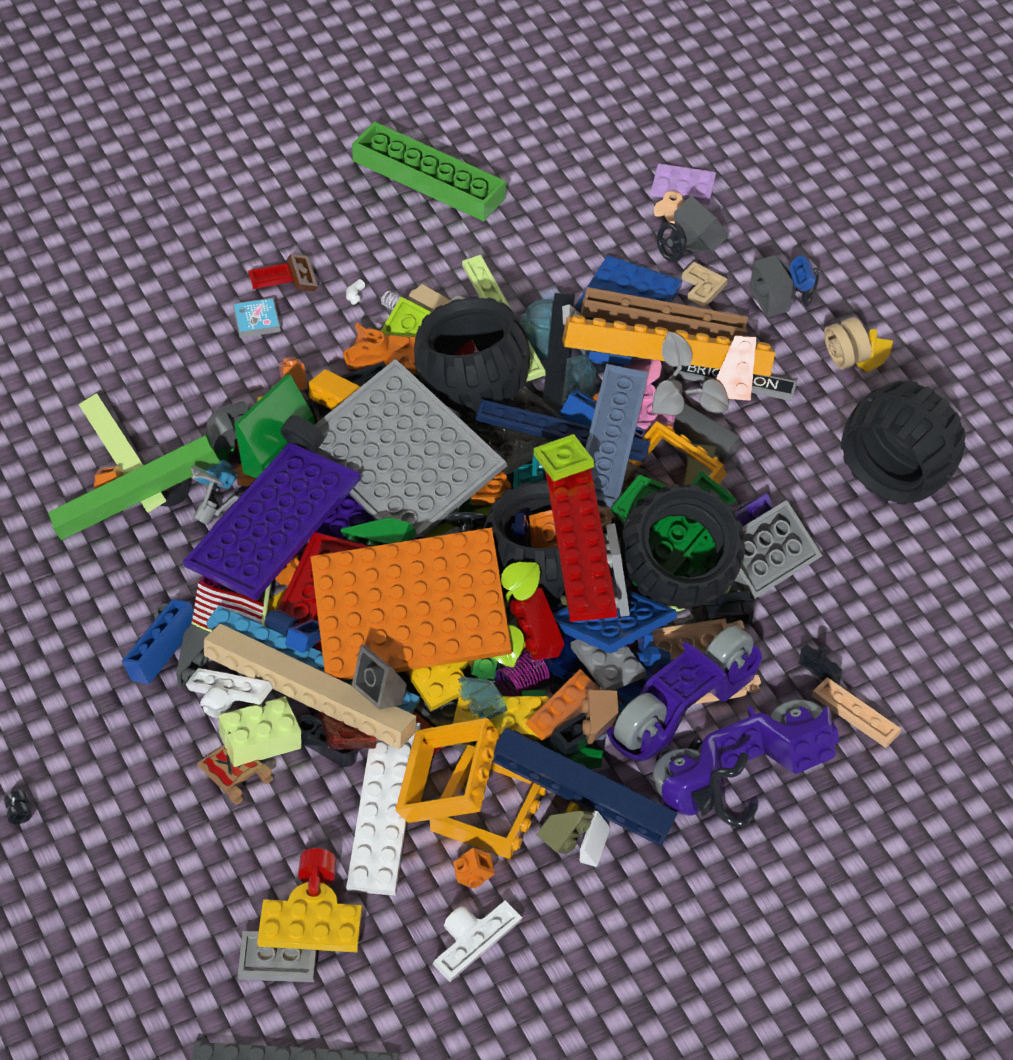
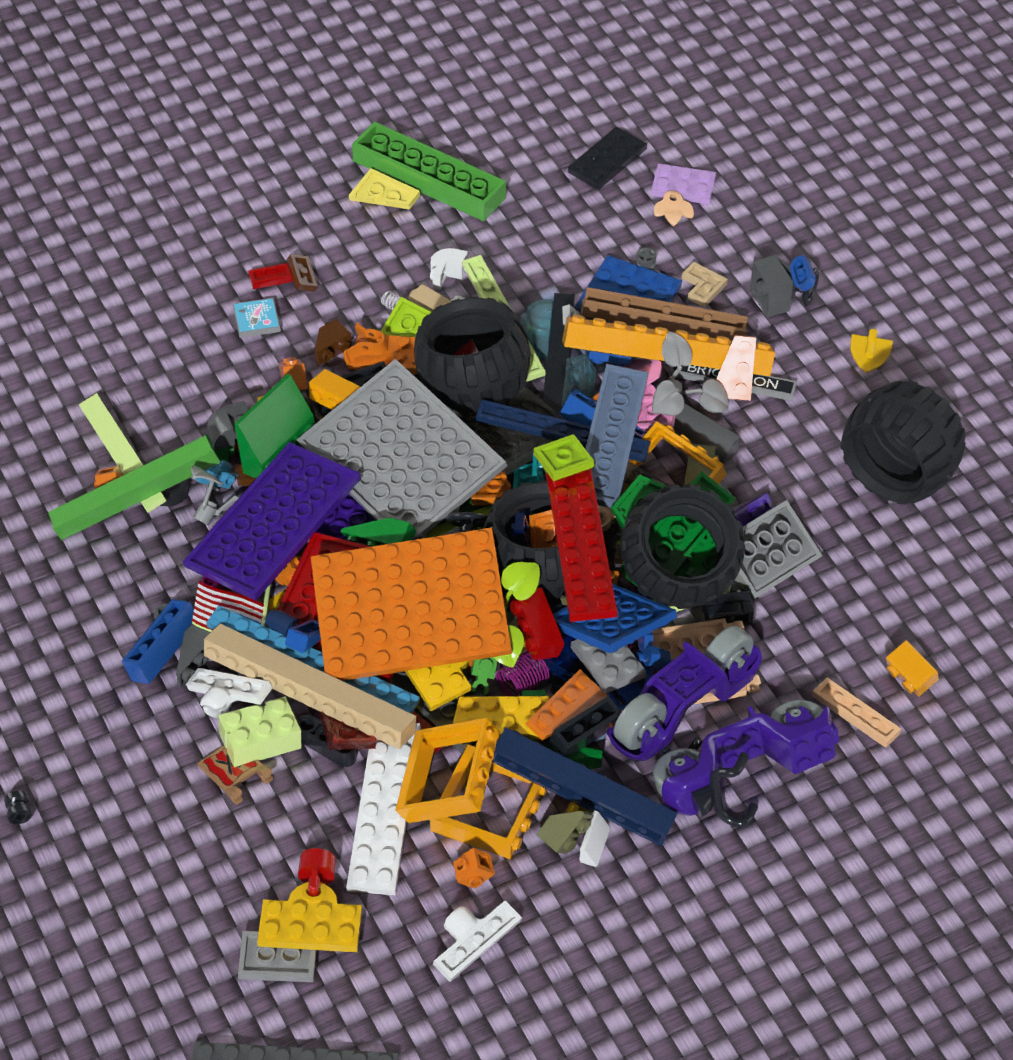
black tyre [280,415,324,453] -> none
white arm [346,279,365,305] -> none
flat silver slope [352,645,406,710] -> none
clear light blue slope [458,677,507,720] -> none
medium nougat slope [581,690,618,744] -> none
light grey plate [603,524,630,617] -> none
dark grey piece [657,195,729,262] -> none
black plate [799,644,842,685] -> none
tan wheel [824,317,871,370] -> none
none -> reddish brown slope [315,319,352,366]
none -> light yellow wing [349,168,420,210]
none -> white brick [430,248,468,290]
none -> black plate [568,127,647,190]
none -> dark grey wheel [636,247,657,271]
none -> light orange brick [886,640,939,697]

